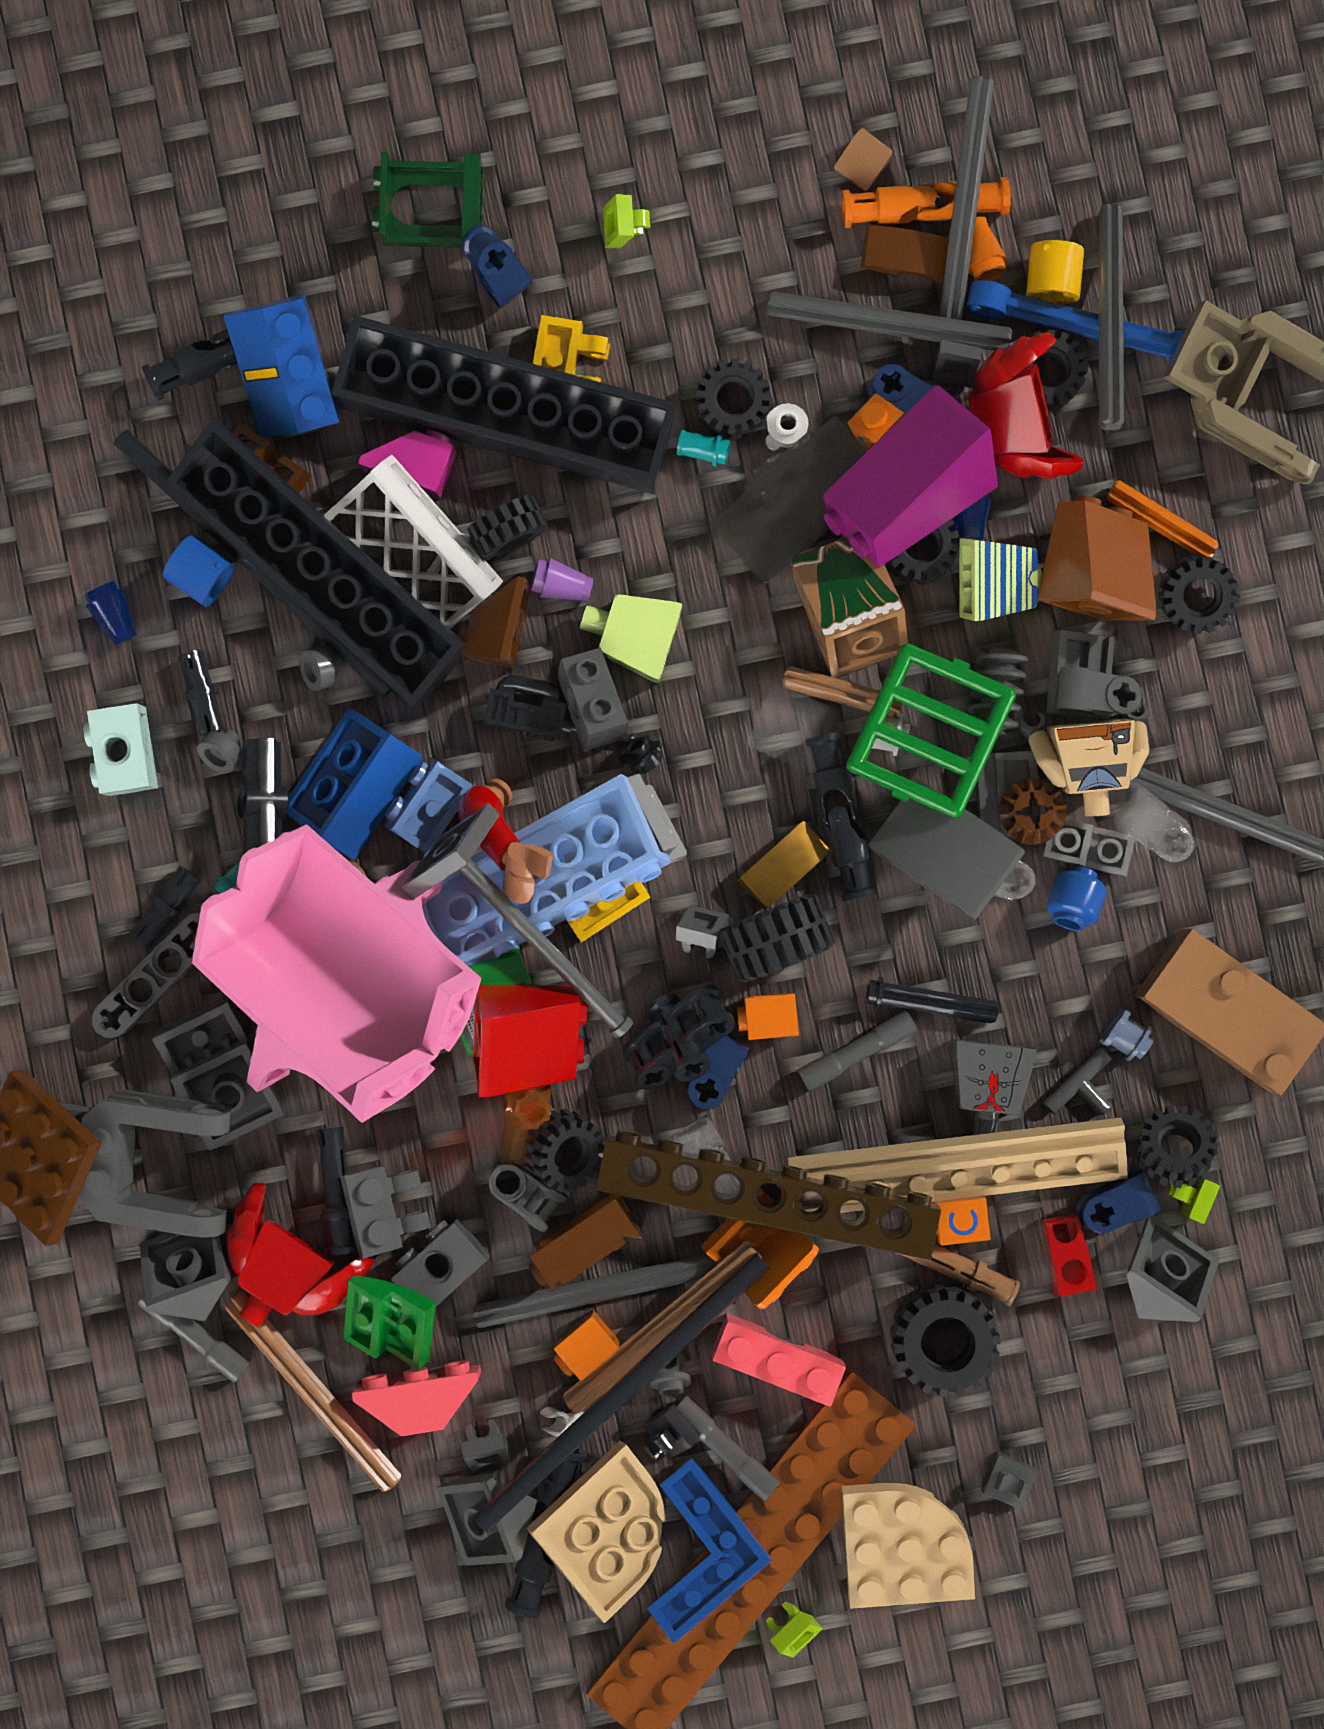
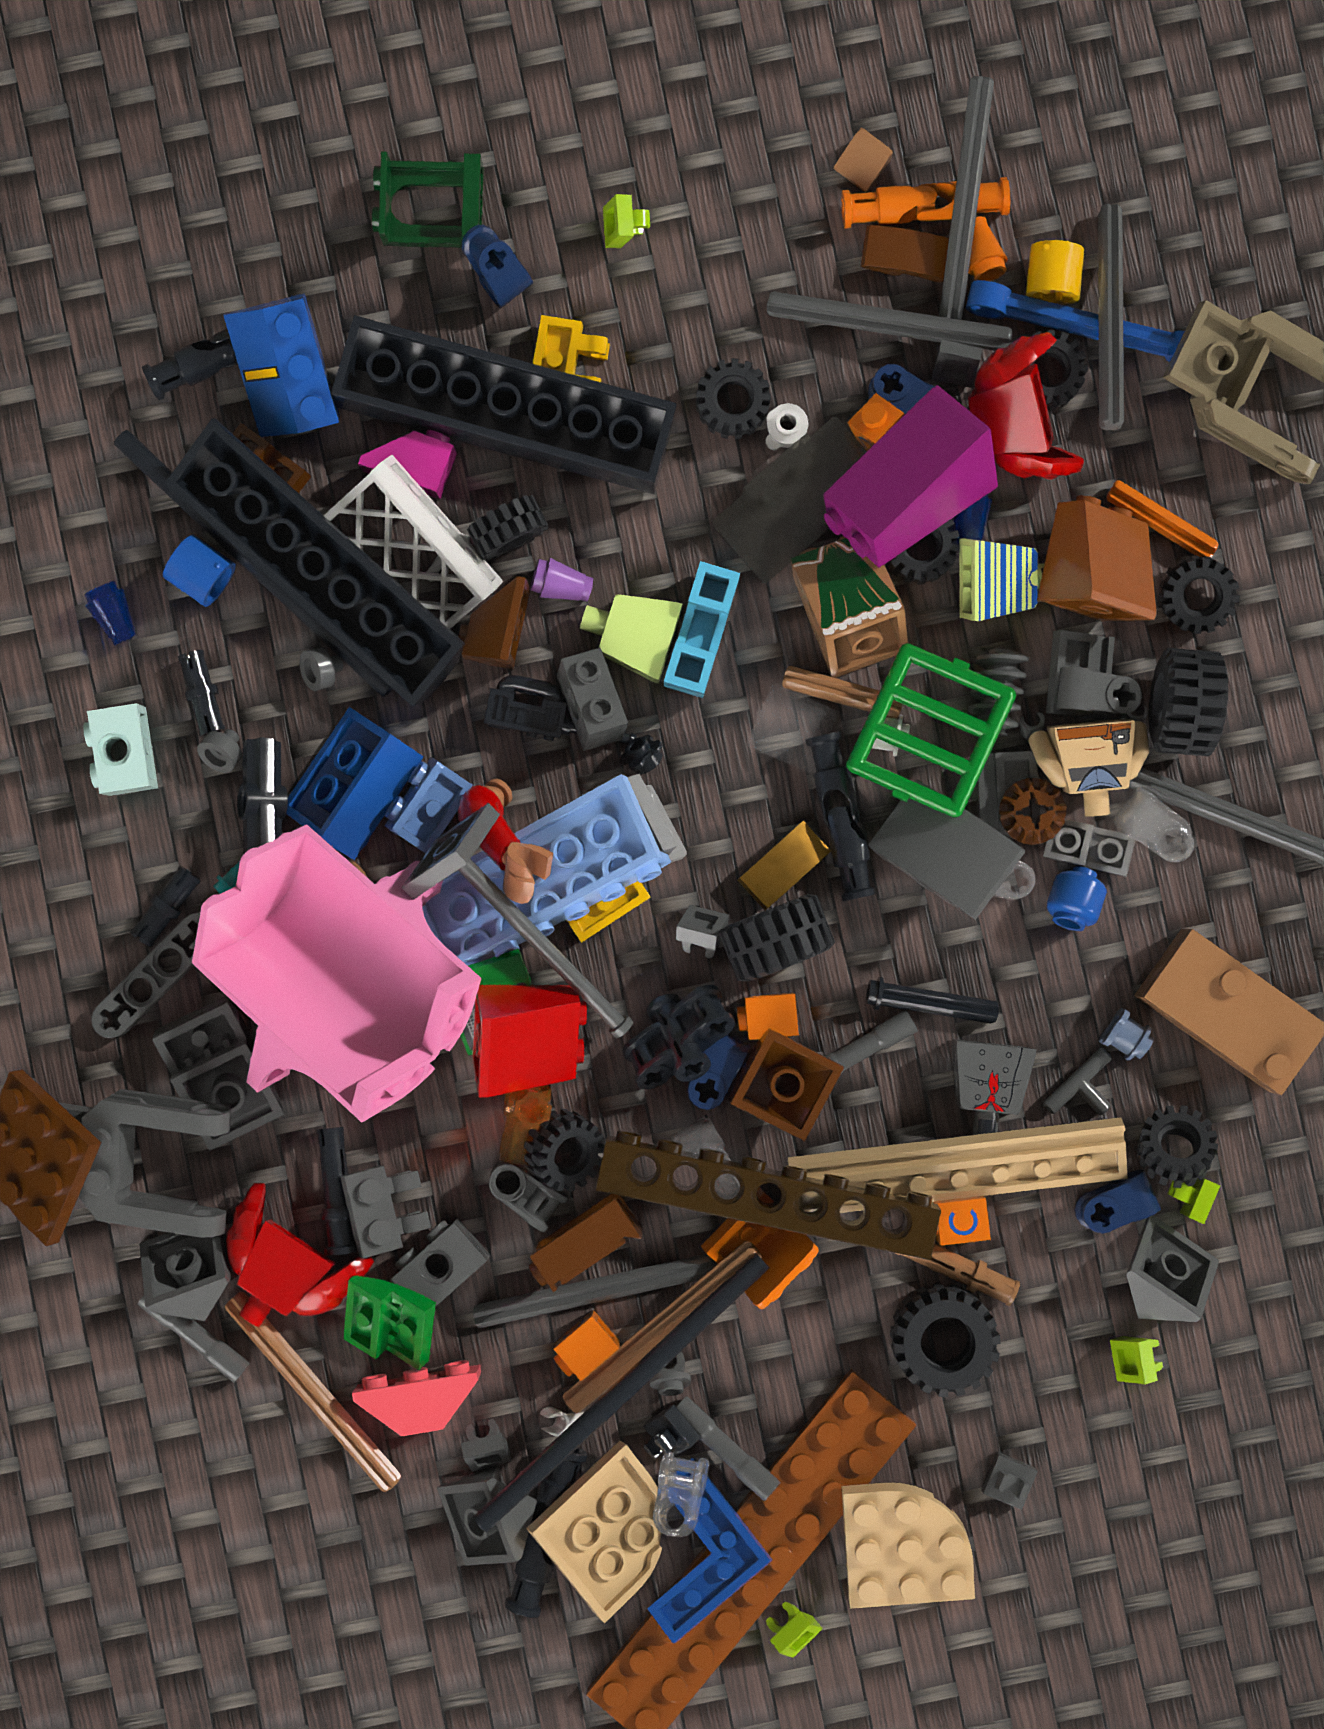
teal pin [677,429,731,467] -> none
coral arch [712,1313,846,1407] -> none
red leg [1042,1213,1097,1297] -> none
none -> clear piece [653,1451,709,1537]
none -> medium azure arch [664,561,740,698]
none -> reddish brown slope [726,1028,844,1141]
none -> lime tile [1110,1336,1163,1385]
none -> black tyre [1149,648,1228,756]

